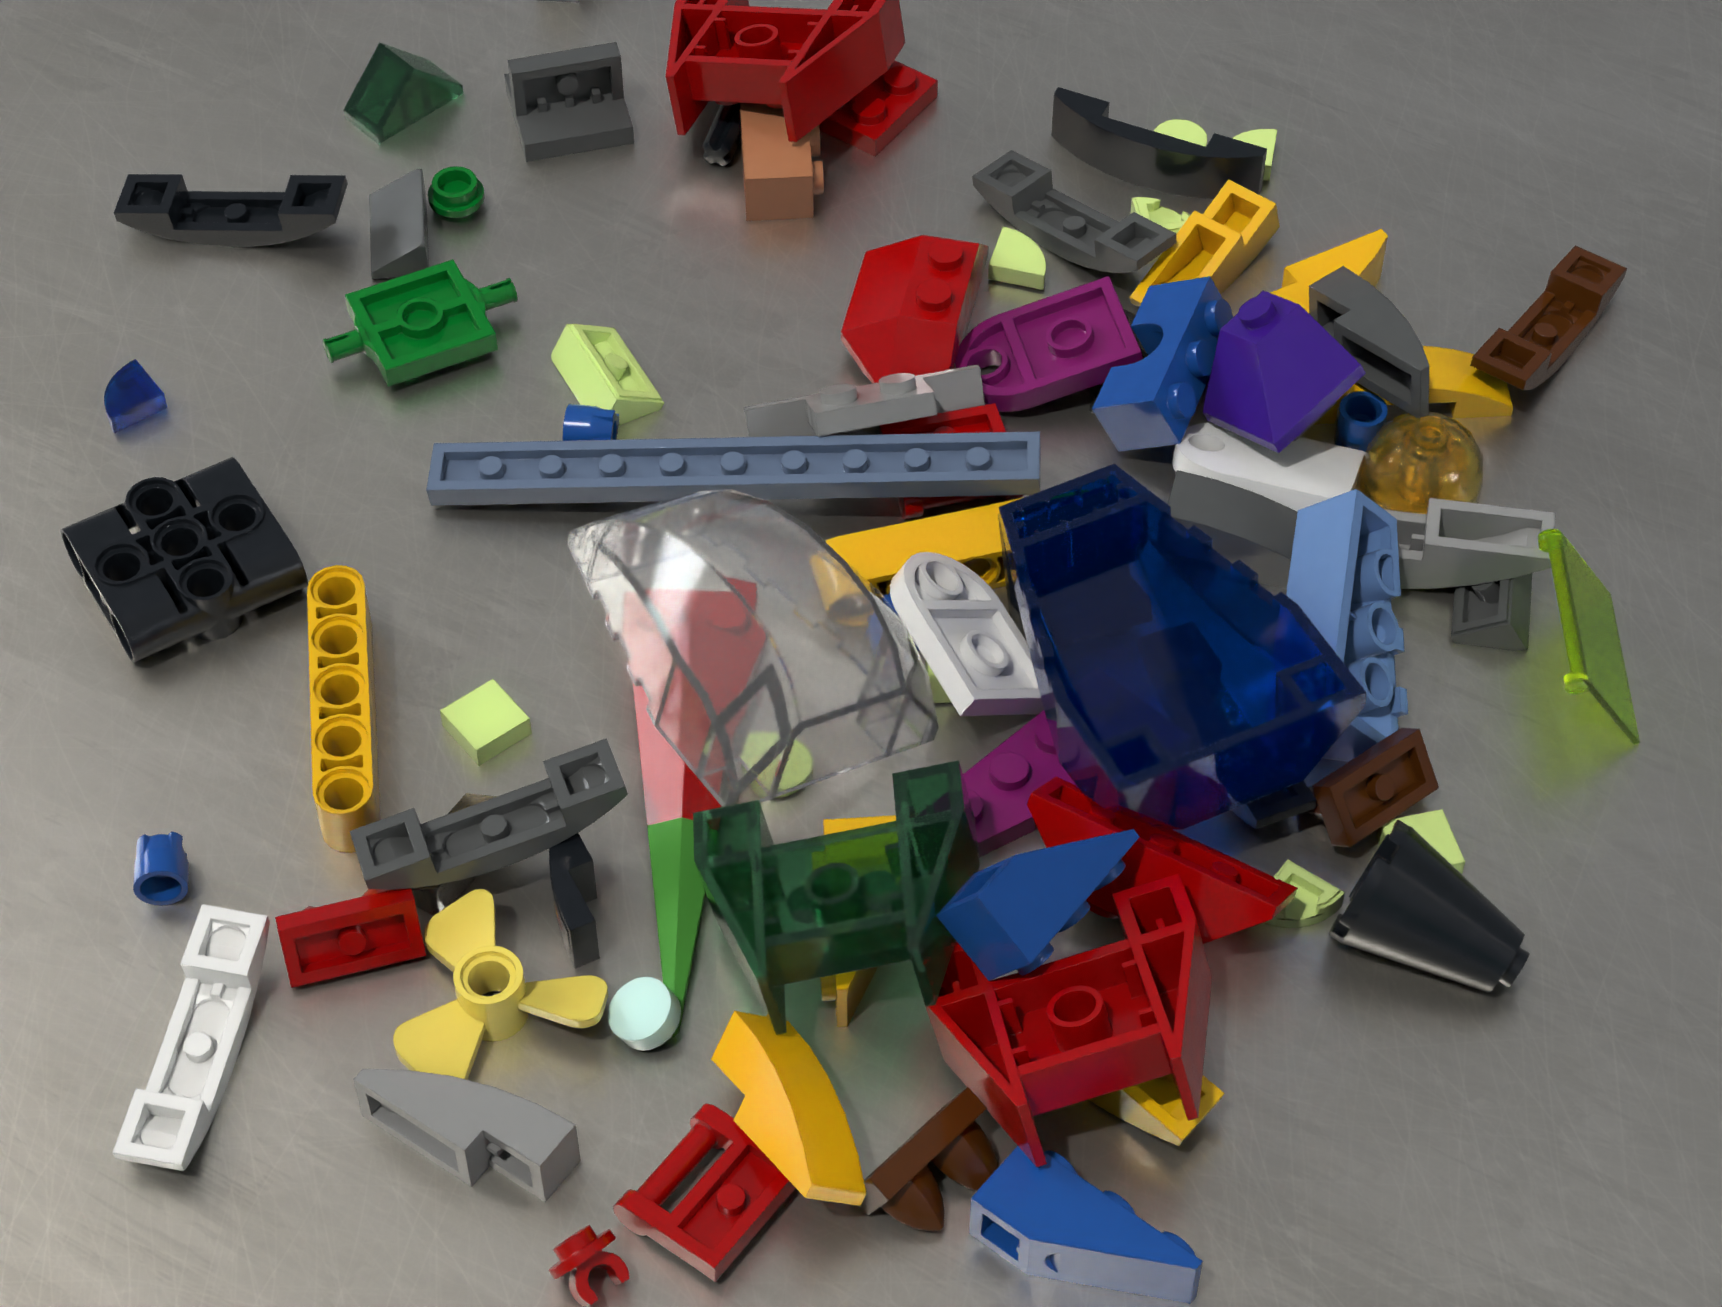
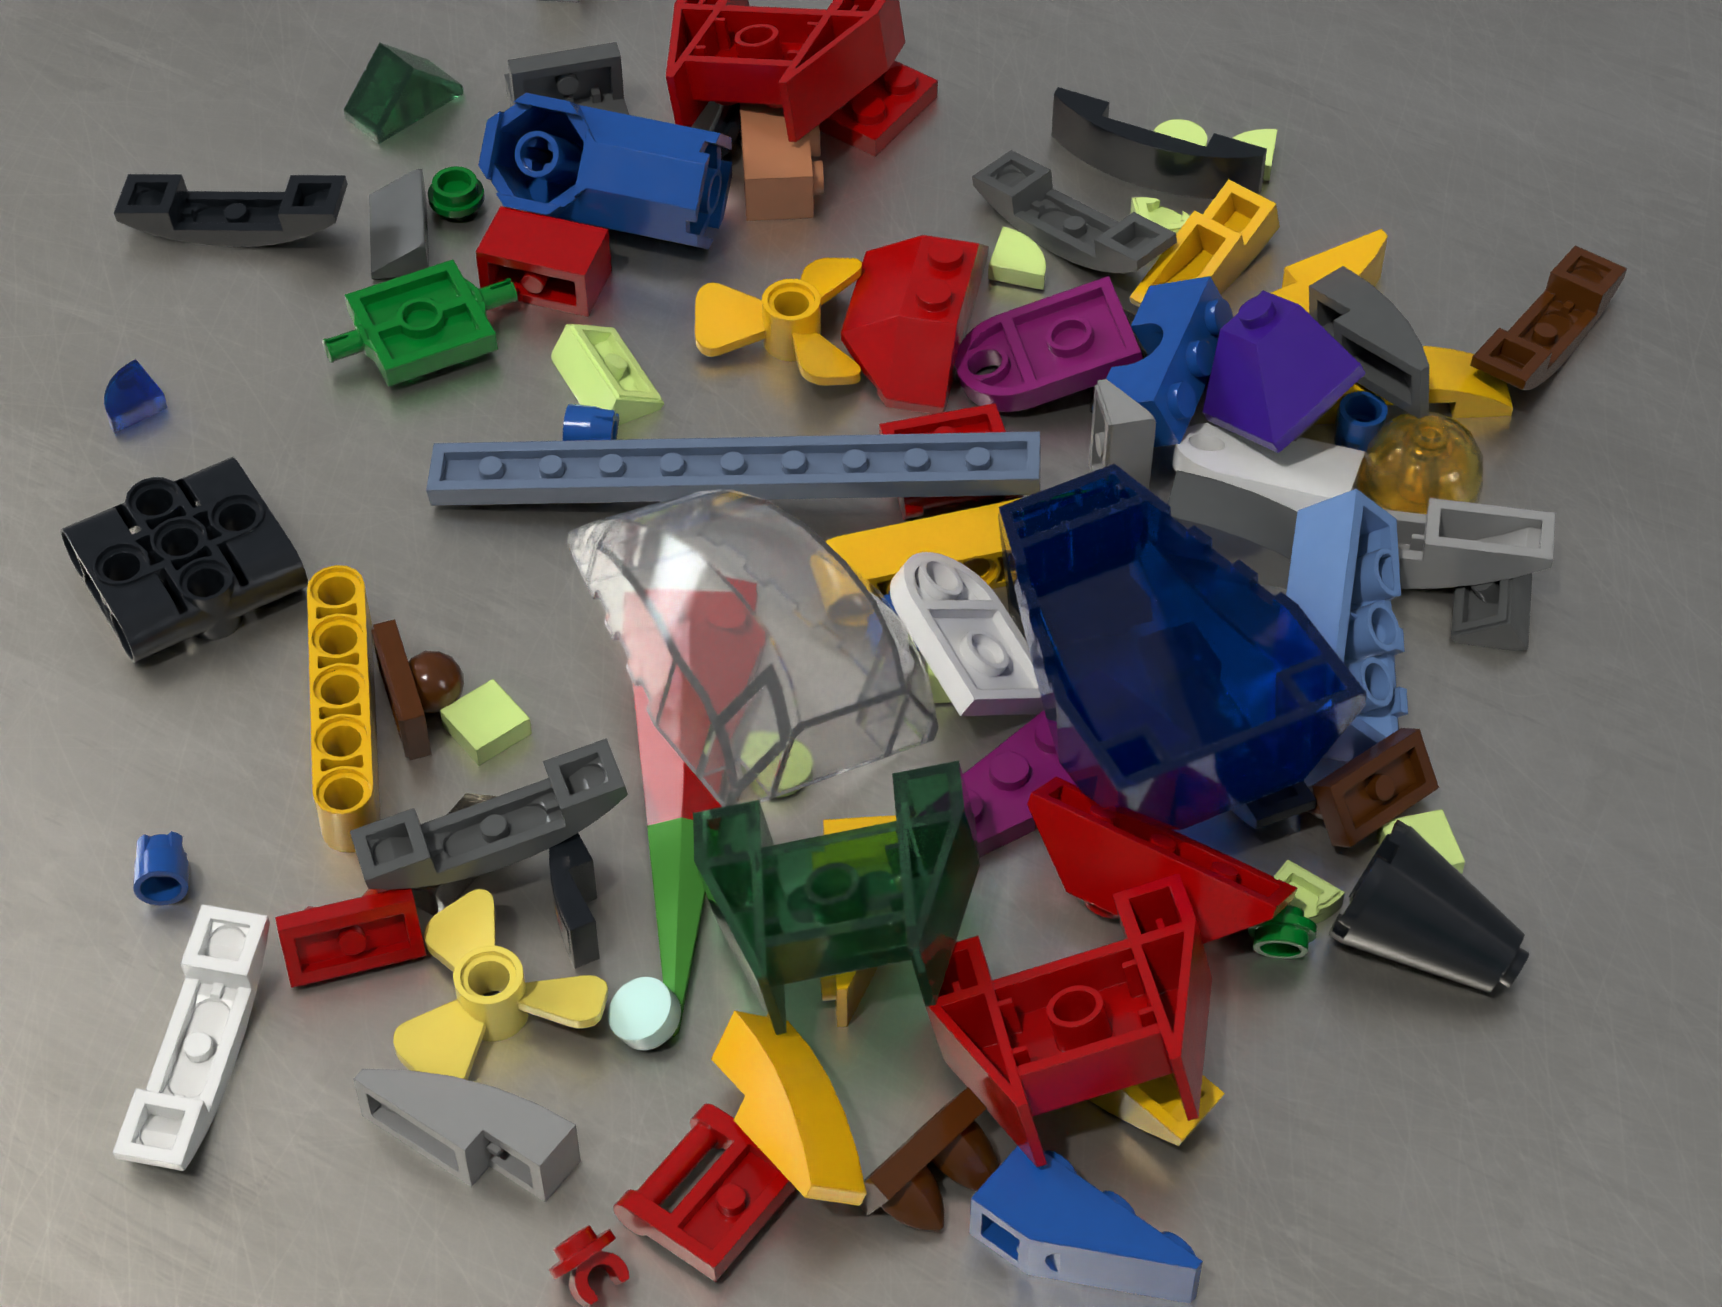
light grey bracket [744,365,985,437] -> none
blue slope [936,829,1140,981] -> none
clear neon green piece [1537,529,1640,745] -> none
none -> reddish brown tile [371,619,464,760]
none -> red brick [476,206,612,317]
none -> blue brick [478,93,732,250]
none -> yellow piece [695,257,862,386]
none -> light grey slope [1088,379,1156,505]
none -> green plate [1248,905,1317,959]

